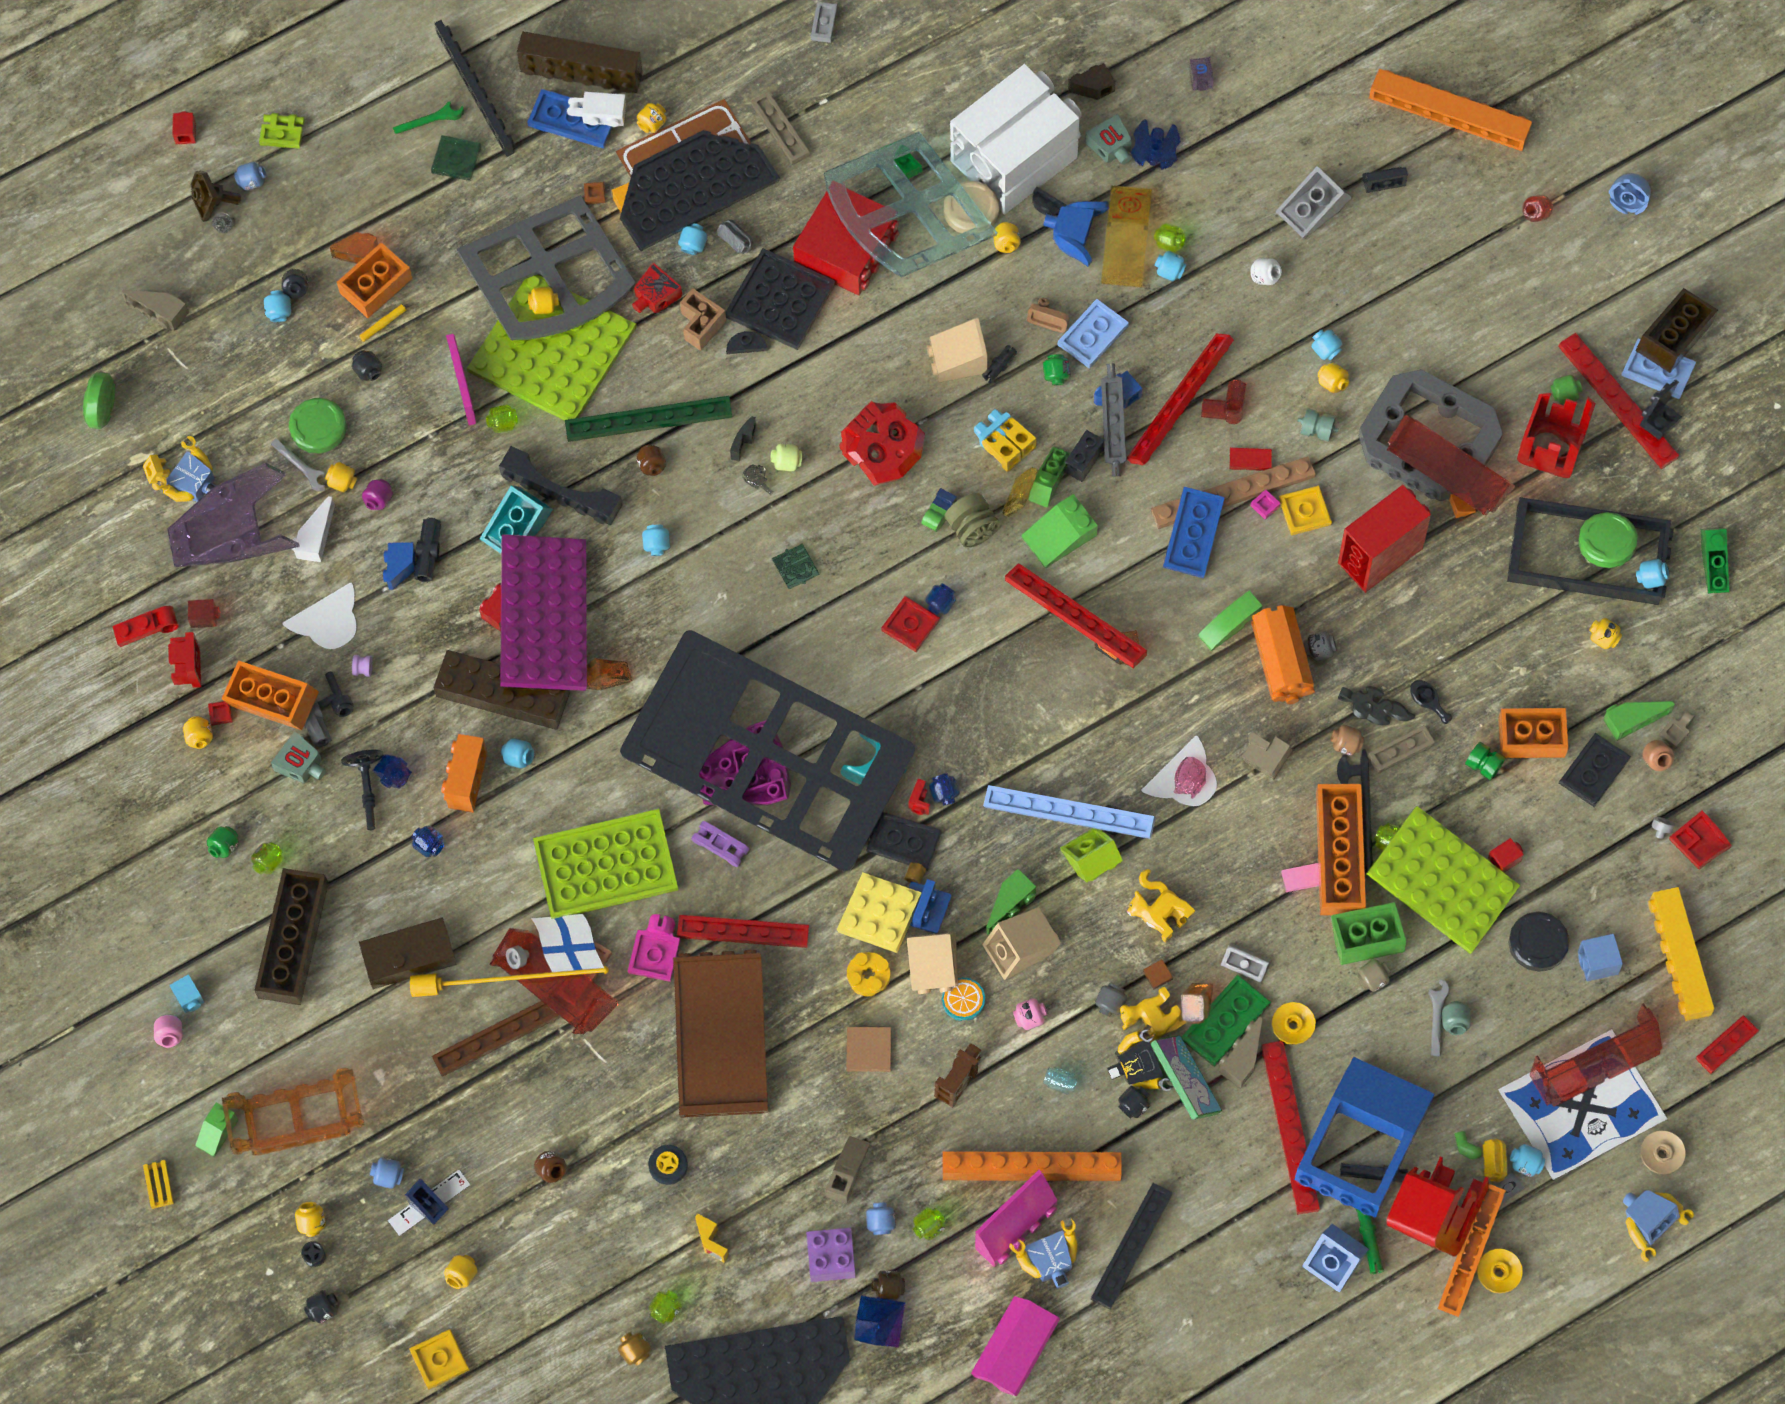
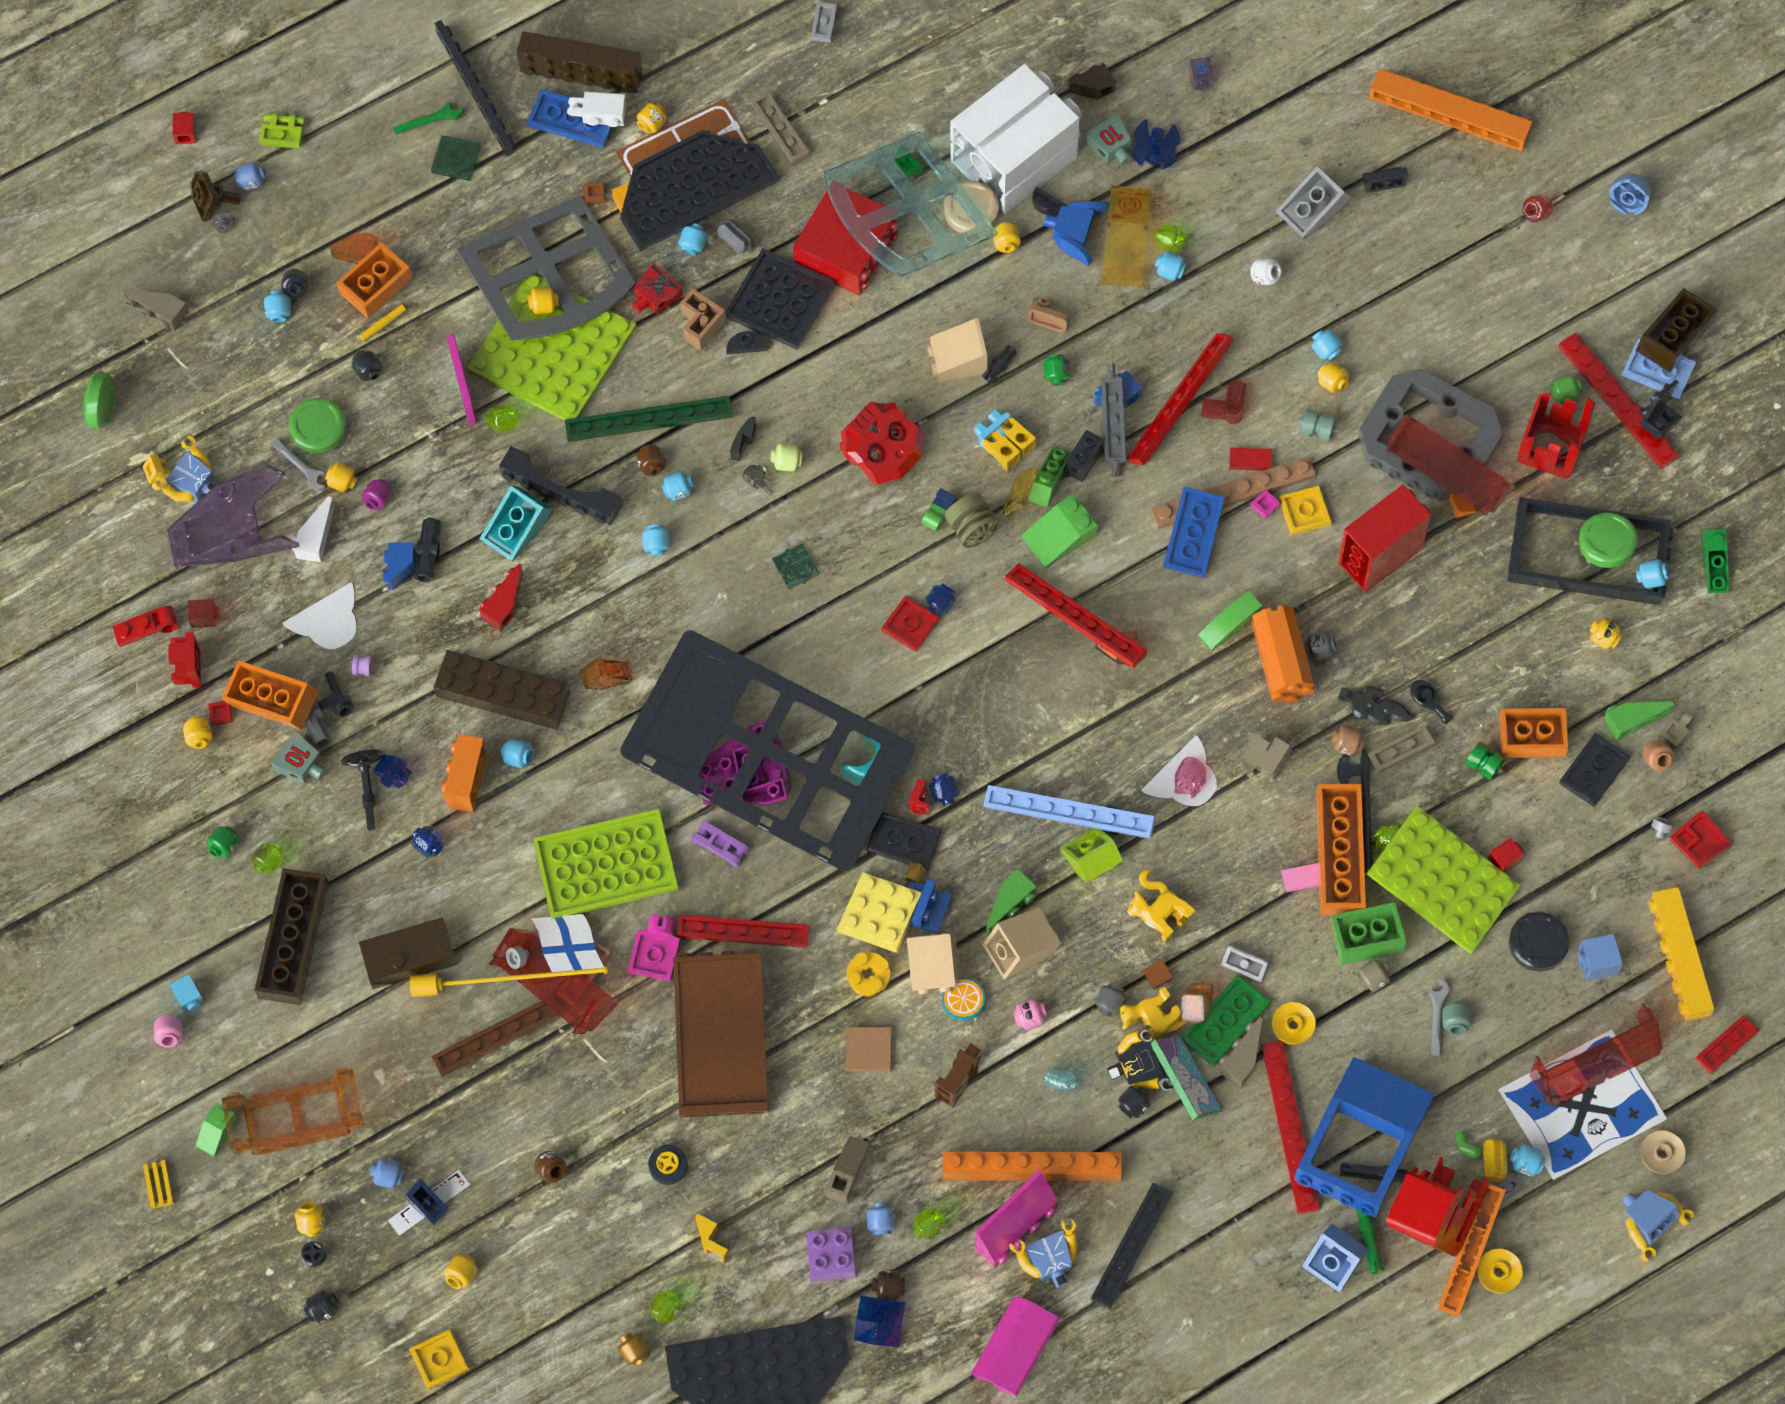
magenta plate [500,534,587,691] -> none
light blue plate [1057,299,1129,369] -> none
none -> medium azure head [662,471,695,501]

